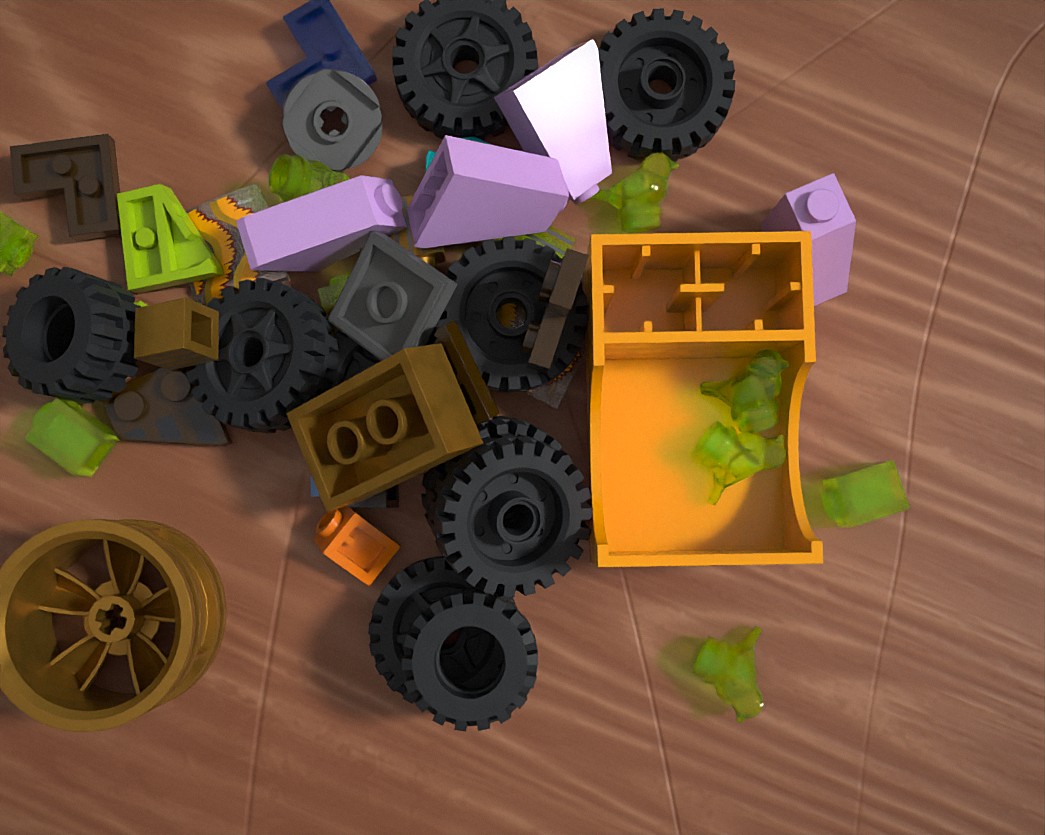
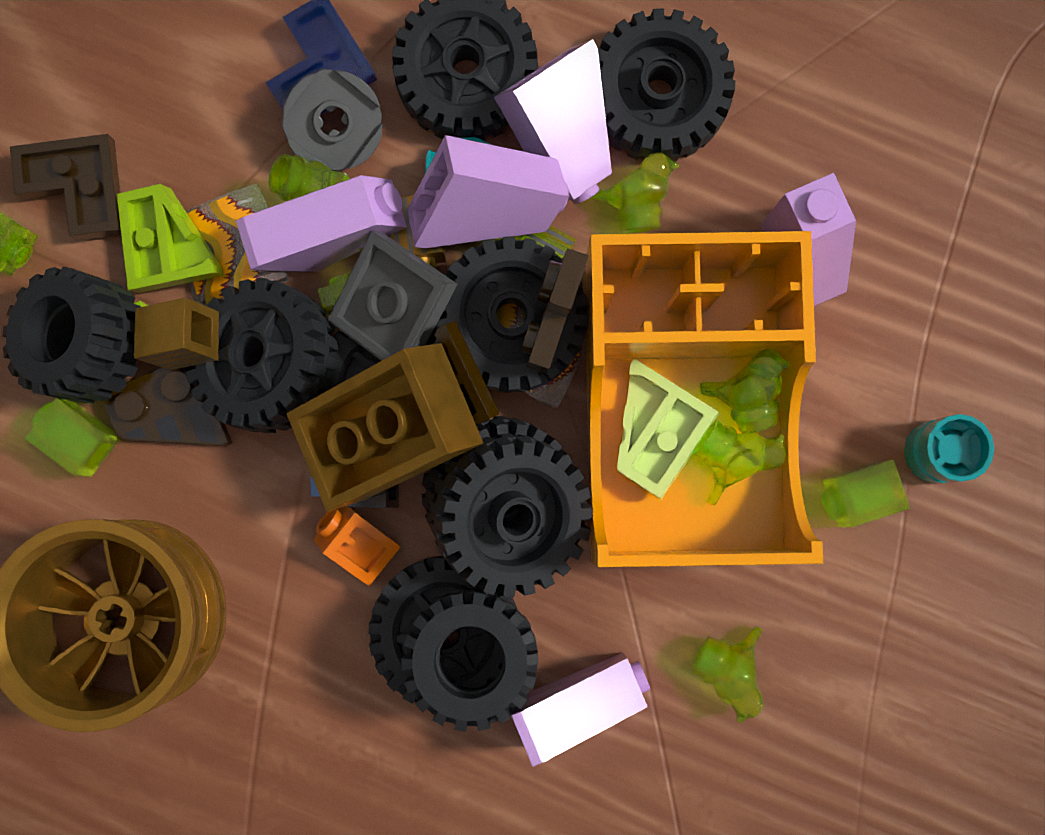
none -> slope [512,653,651,767]
none -> yellowish green wing [617,358,718,500]
none -> teal wheel [904,414,995,484]

